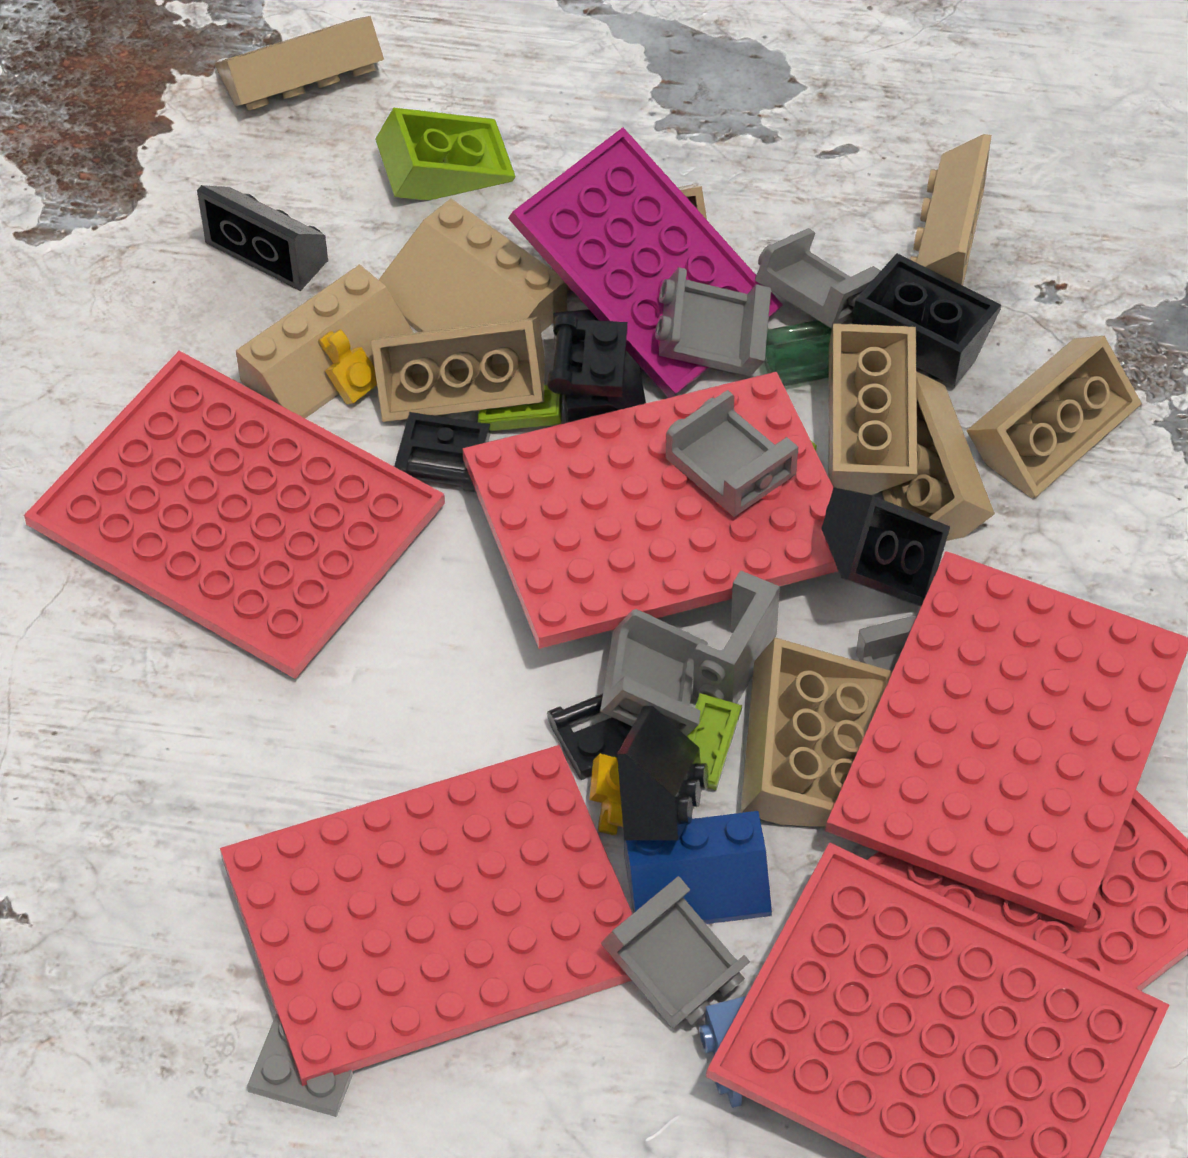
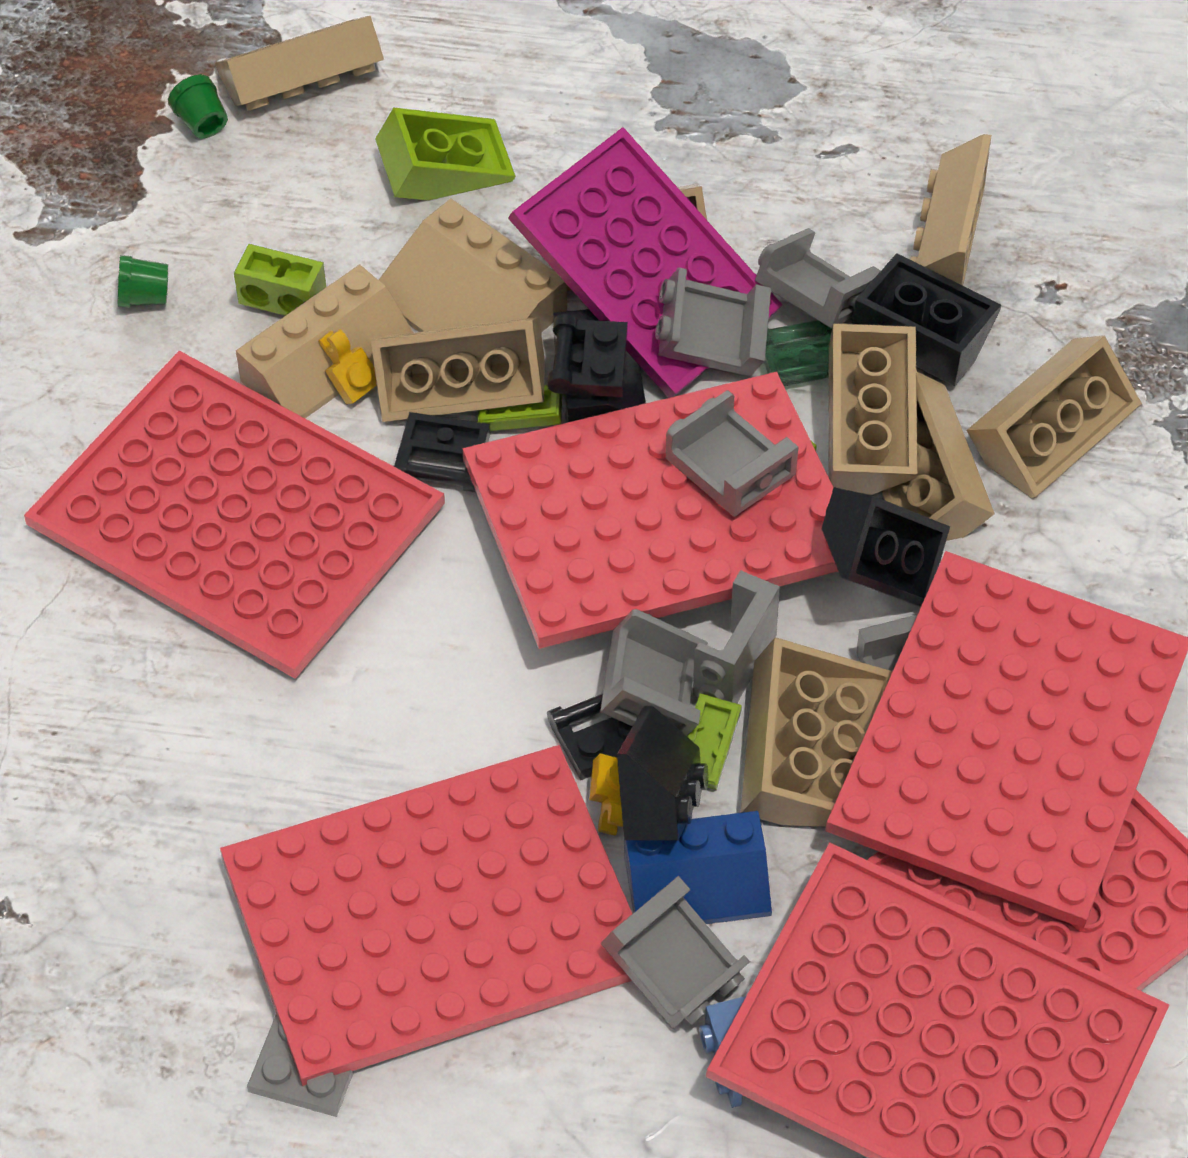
black slope [197,185,328,291] -> none
none -> green piece [118,255,168,308]
none -> green piece [168,74,228,139]
none -> lime brick [234,244,326,316]

